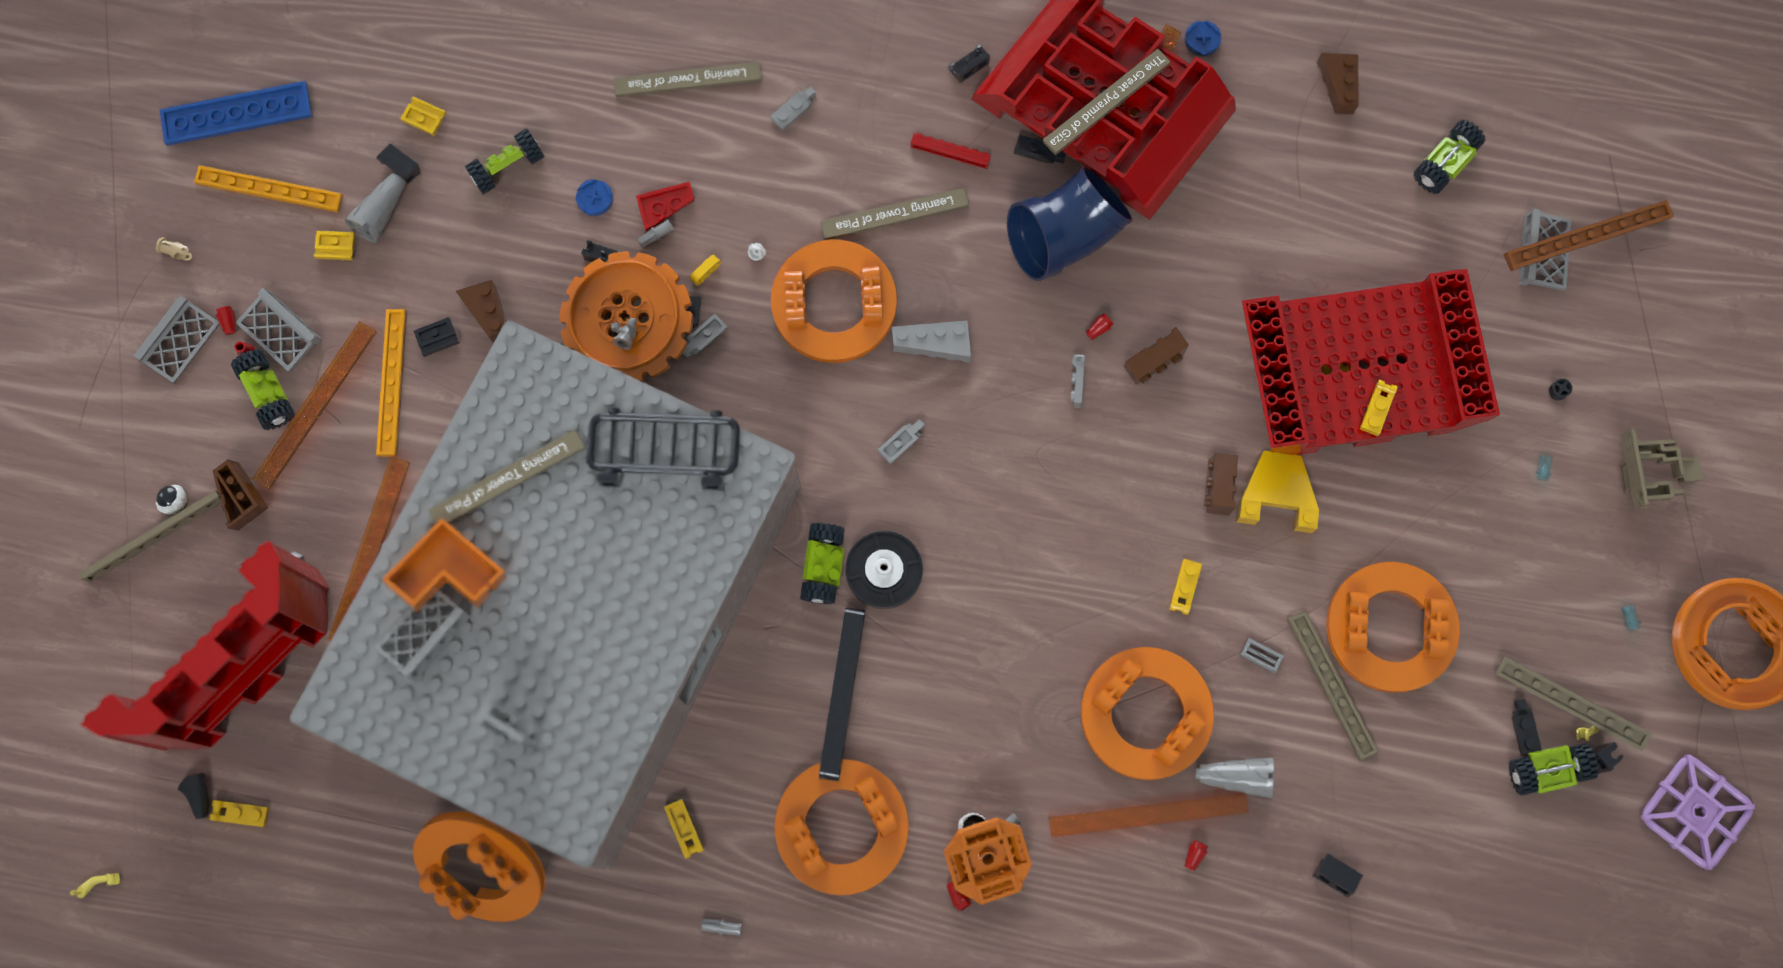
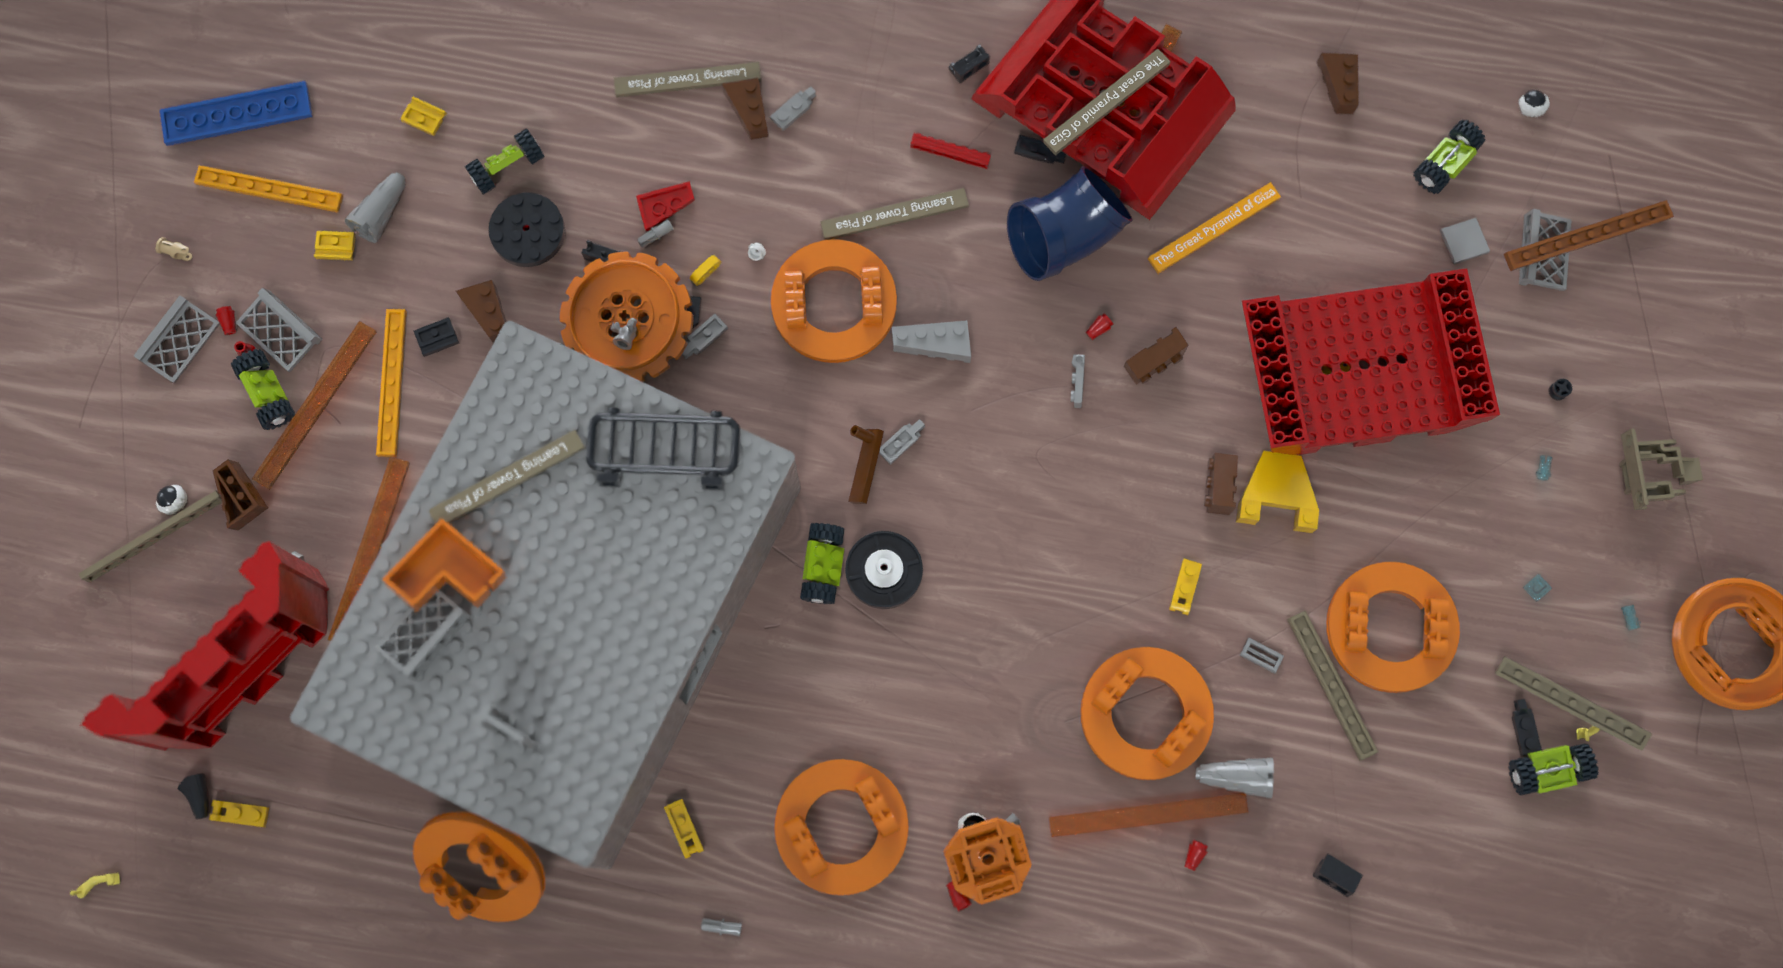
black hinge [376,143,421,184] -> none
blue tile [576,179,613,216] -> none
black beam [819,608,865,782] -> none
blue tile [1185,21,1221,56] -> none
yellow plate [1360,379,1398,436] -> none
black hinge [1592,742,1623,773] -> none
lavender plate [1640,754,1755,871] -> none
none -> black piece [488,193,565,267]
none -> reddish brown wedge [722,78,769,140]
none -> reddish brown piece [848,425,884,504]
none -> light orange tile [1148,182,1281,274]
none -> light grey tile [1440,218,1490,264]
none -> hair [1519,90,1550,117]
none -> clear light blue tile [1523,574,1552,602]

